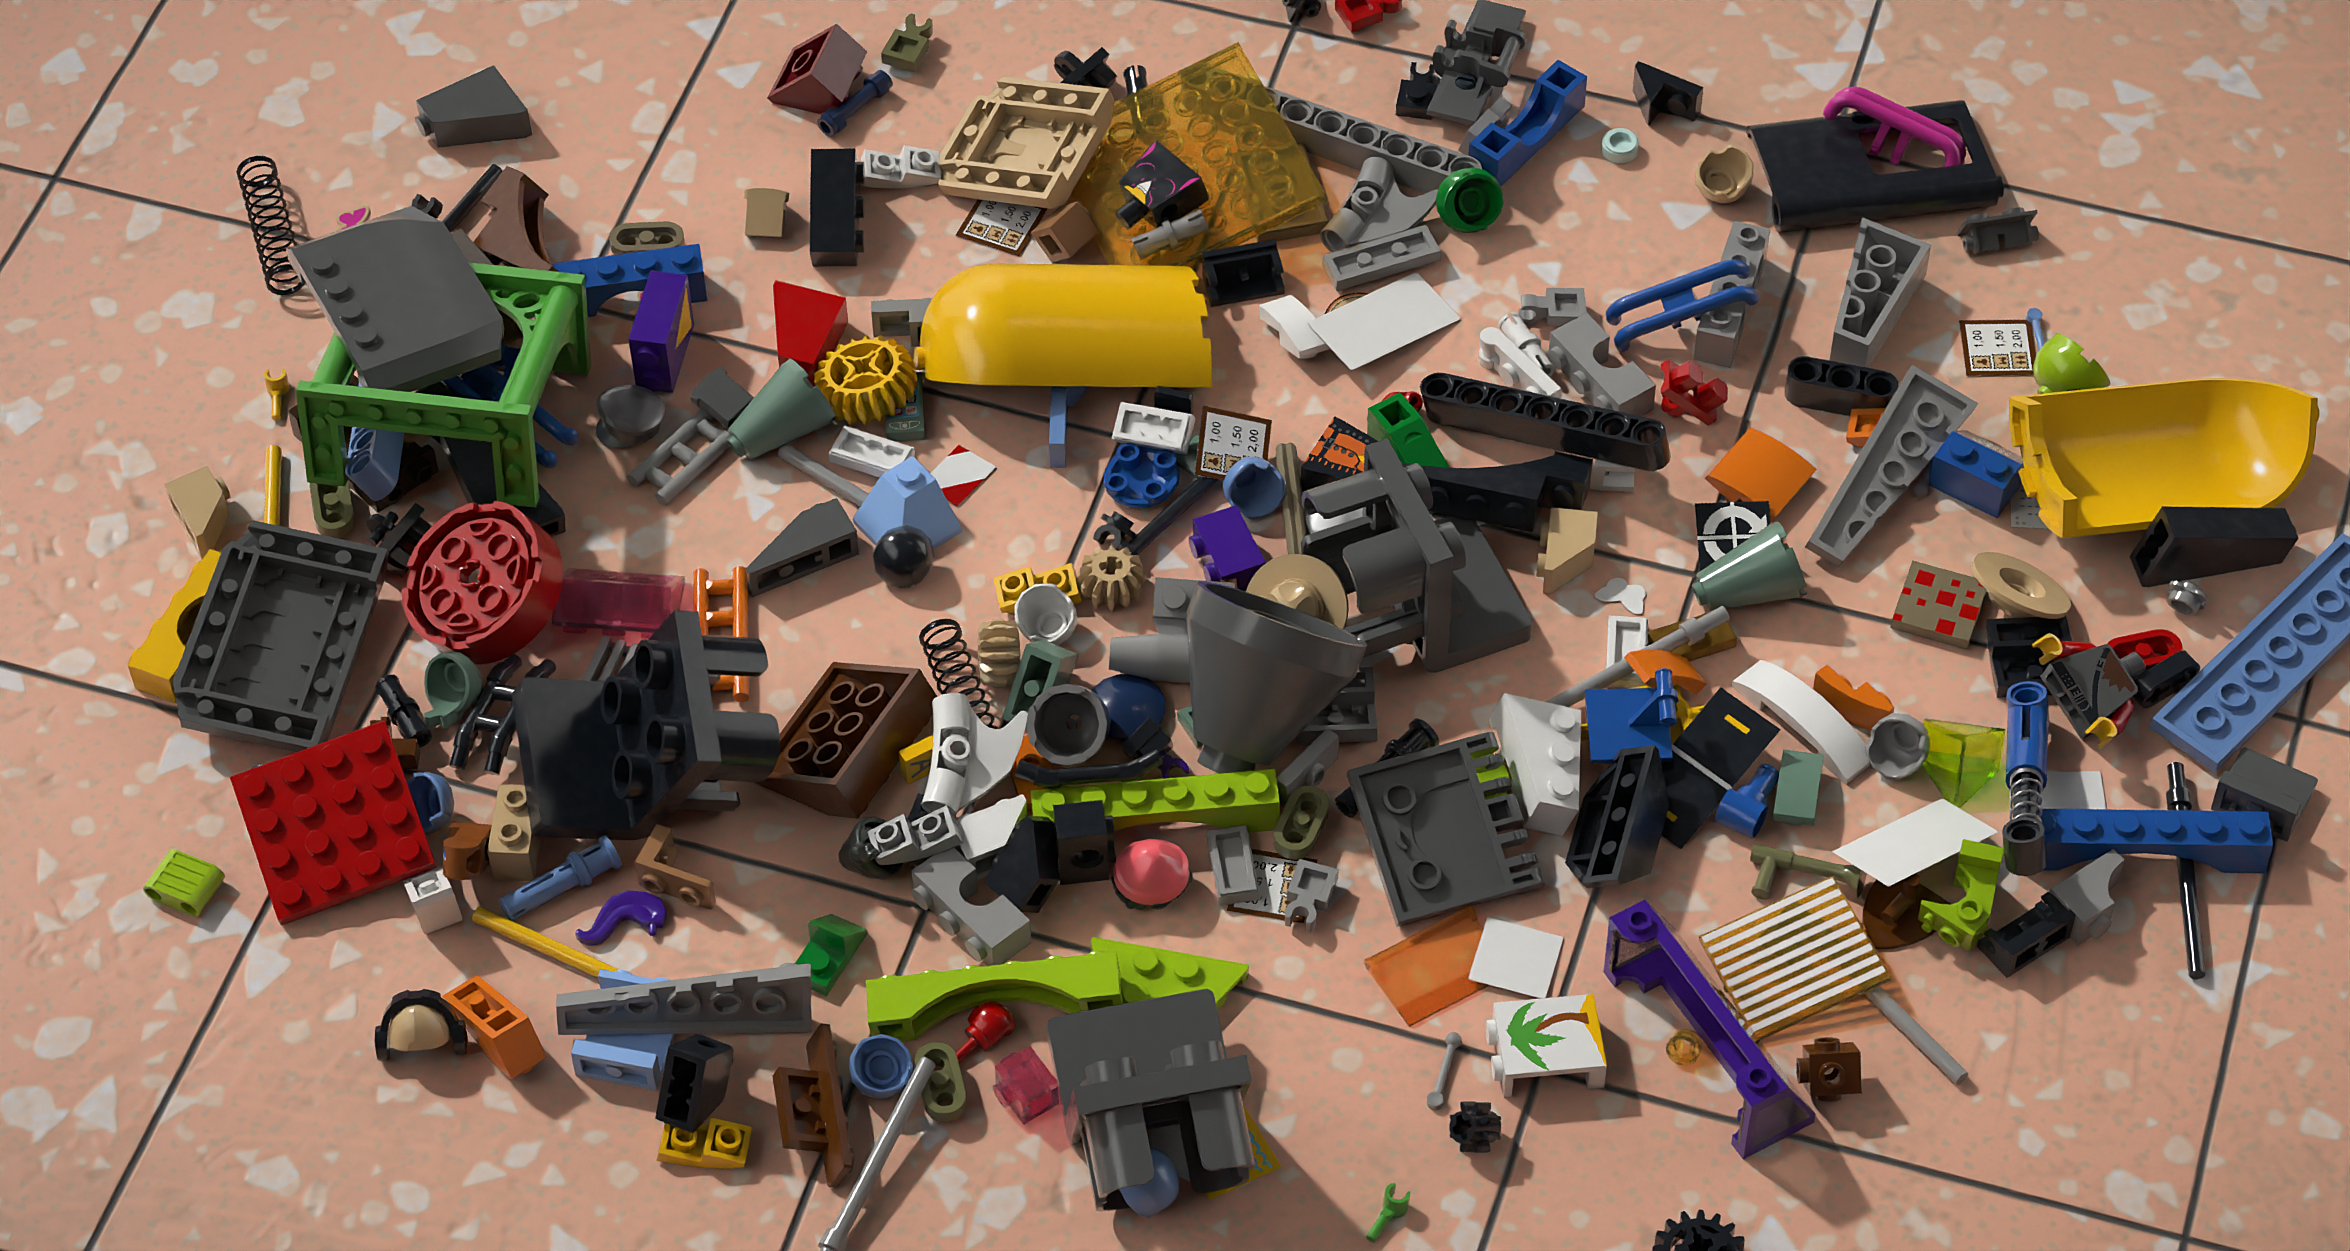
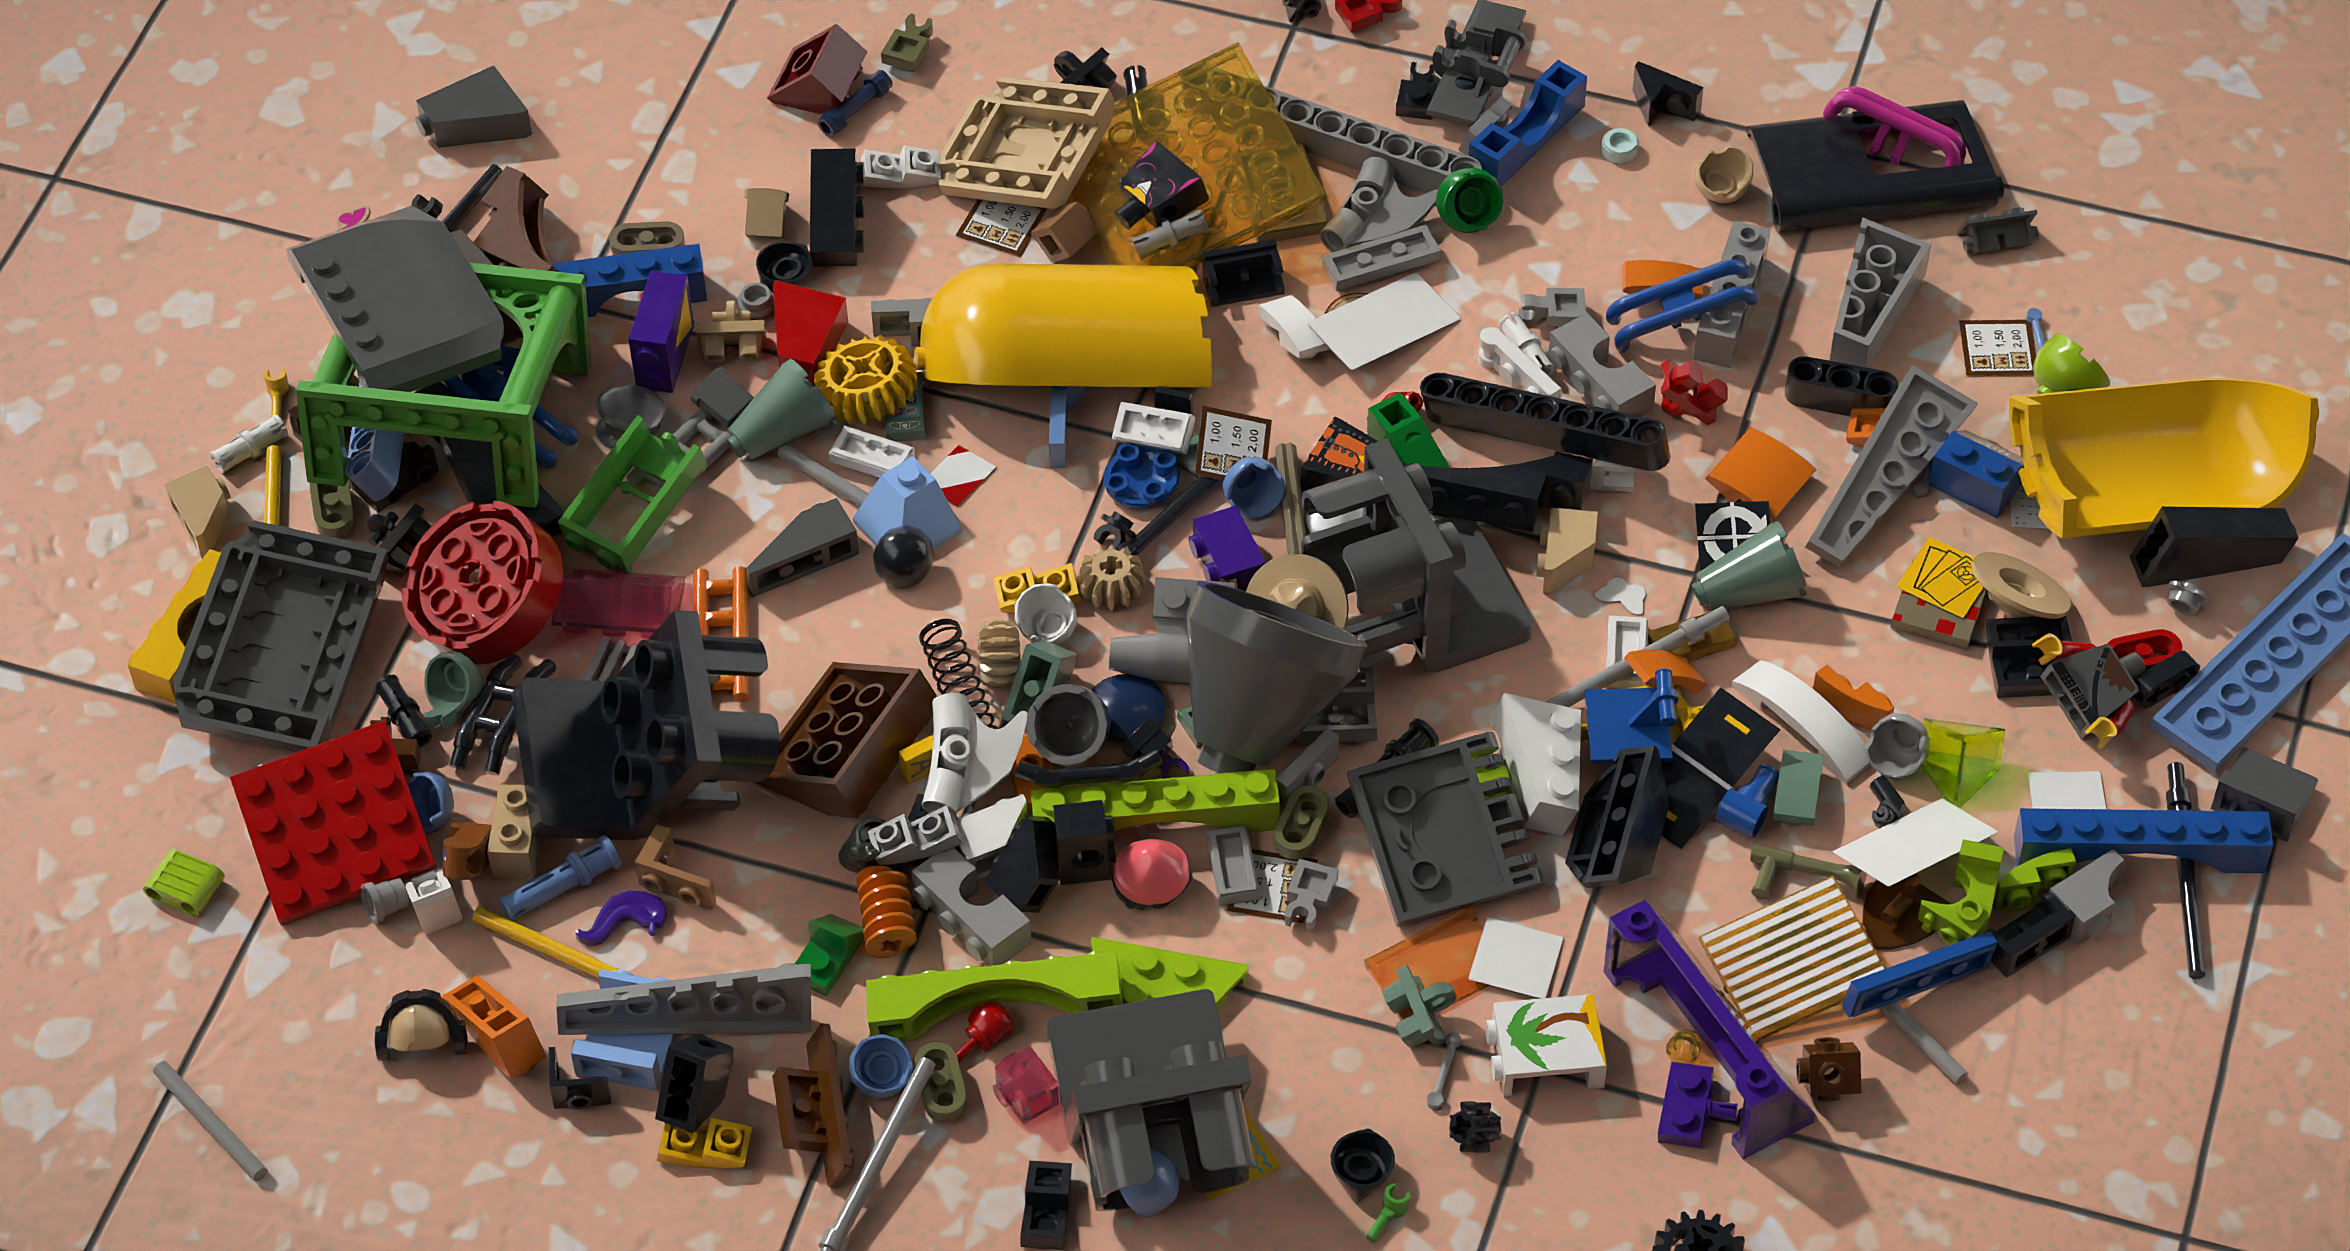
black piece [236,156,306,295] -> none
piece [2002,681,2050,876] -> none
none -> light grey bar [153,1061,268,1181]
none -> white pin [209,414,288,474]
none -> light grey piece [361,878,410,924]
none -> black bracket [549,1046,611,1110]
none -> bright green door [558,415,708,574]
none -> tan hips [696,300,767,363]
none -> light grey plate [737,283,774,318]
none -> black hat [756,241,812,292]
none -> orange piece [856,865,917,958]
none -> black slope [1020,1160,1072,1250]
none -> black hat [1330,1128,1395,1202]
none -> sand green hips [1382,964,1457,1047]
none -> orange slope [1622,260,1703,303]
none -> dark purple plate [1658,1062,1738,1148]
none -> blue tile [1842,931,1998,1018]
none -> black arm [1869,776,1905,829]
none -> yellow sticker [1896,536,1983,618]
none -> lime slope [1993,848,2076,911]

